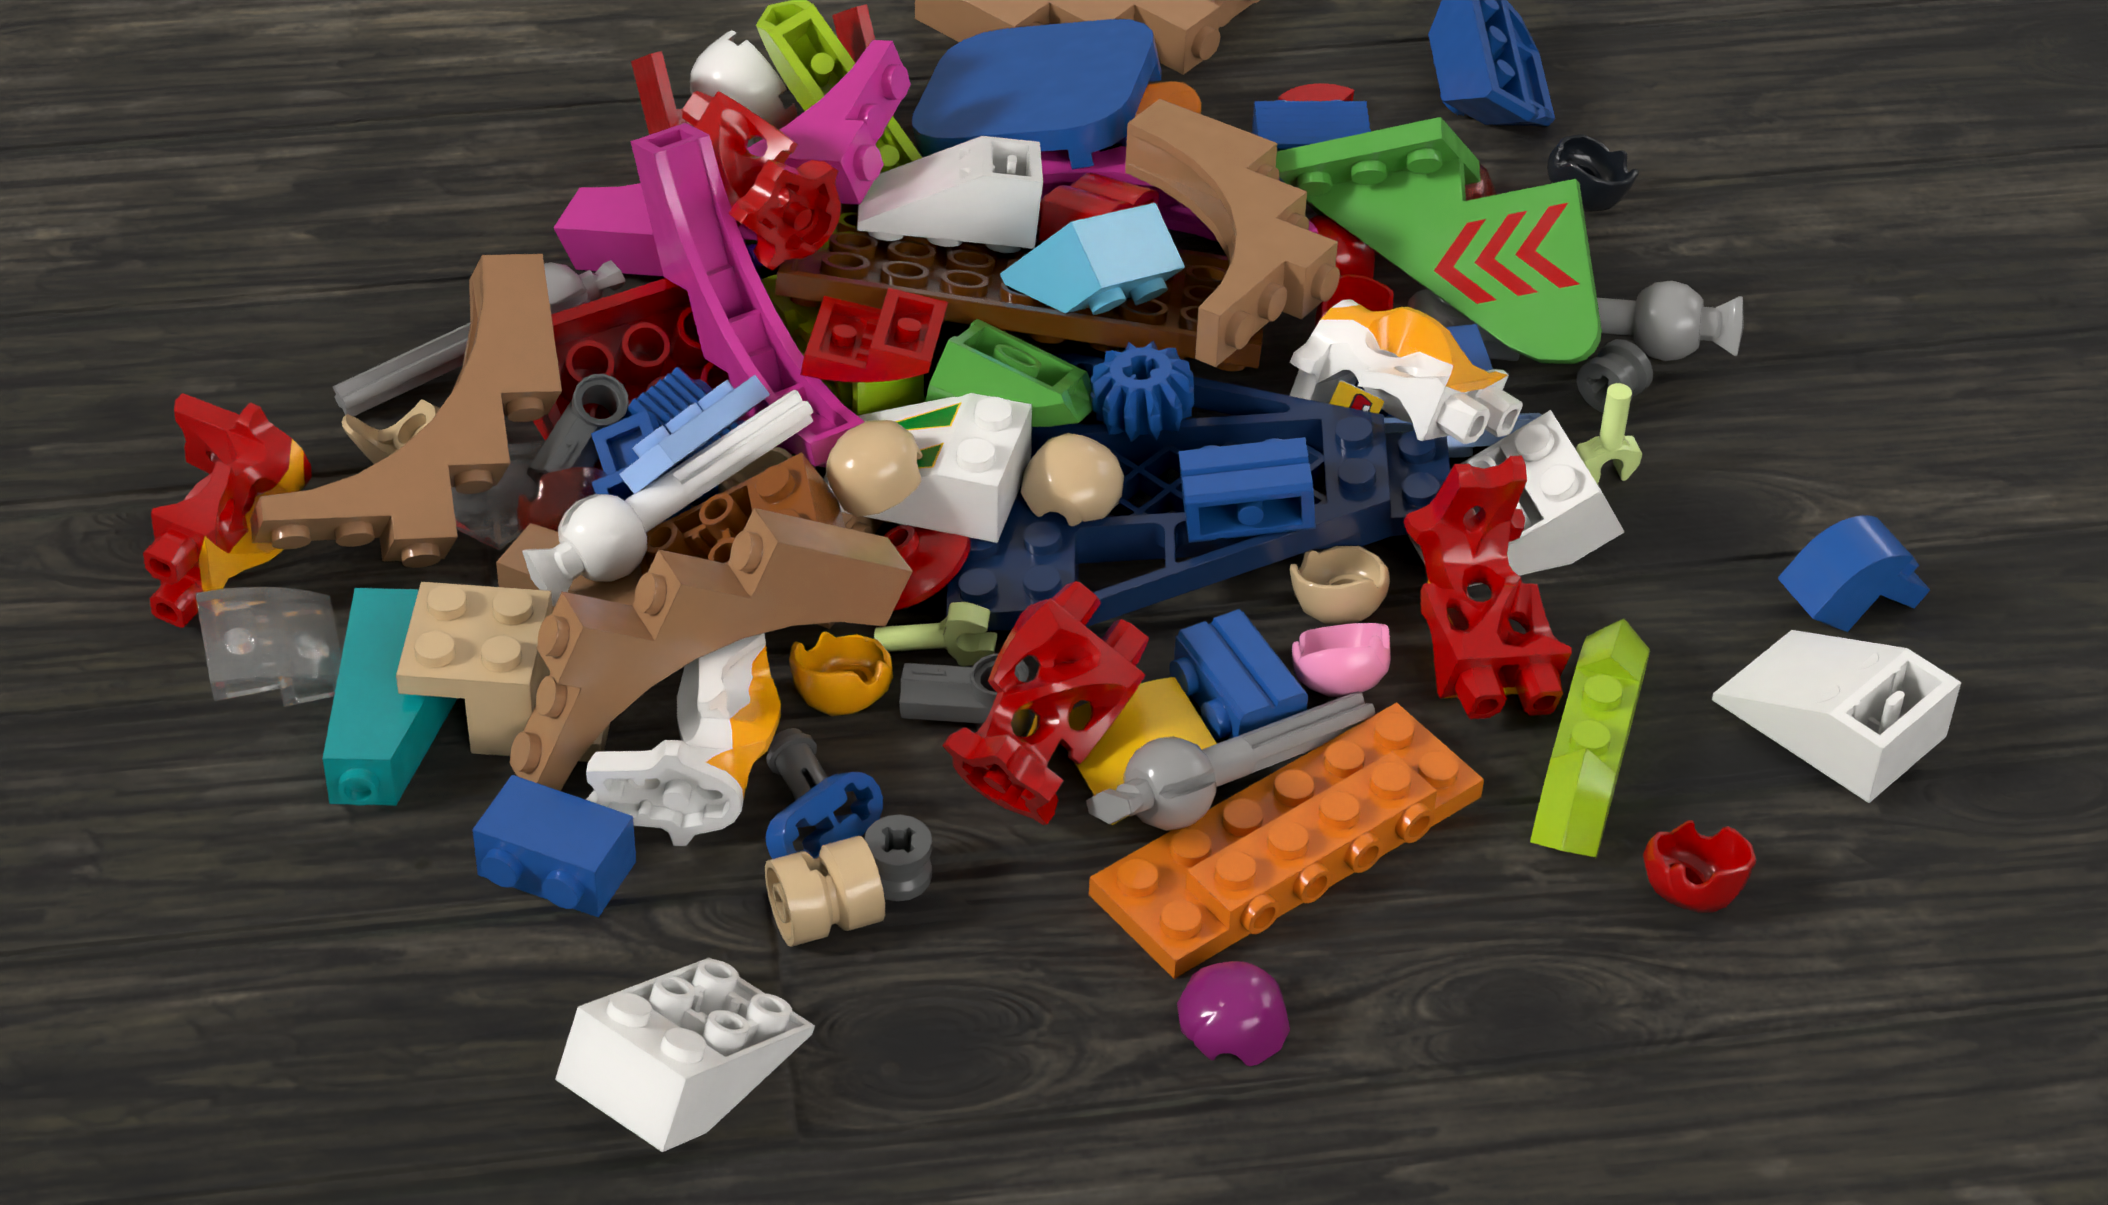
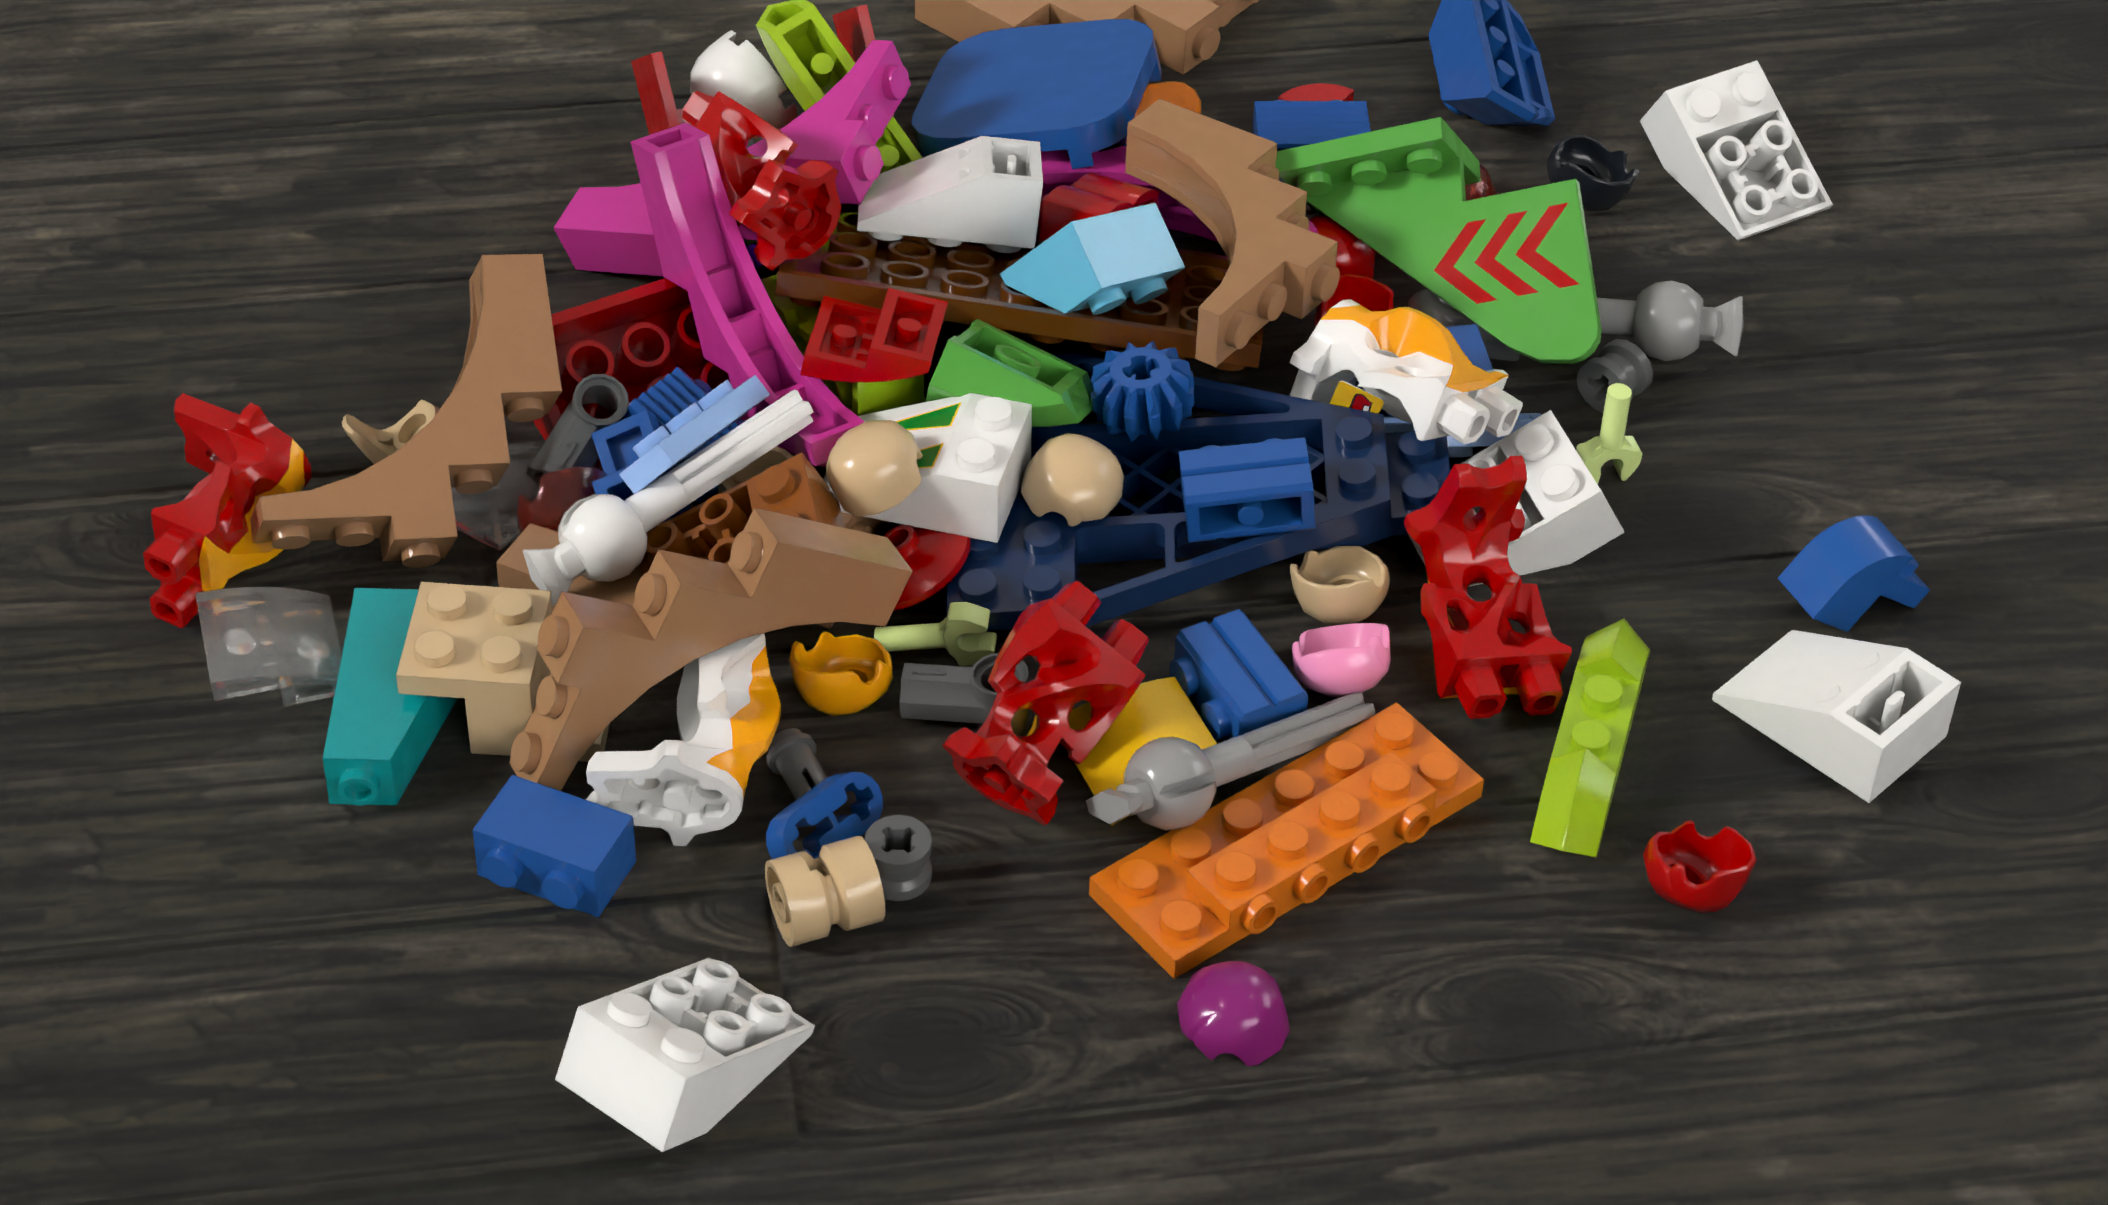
light grey piece [333,260,626,416] -> none
none -> white slope [1640,60,1833,241]

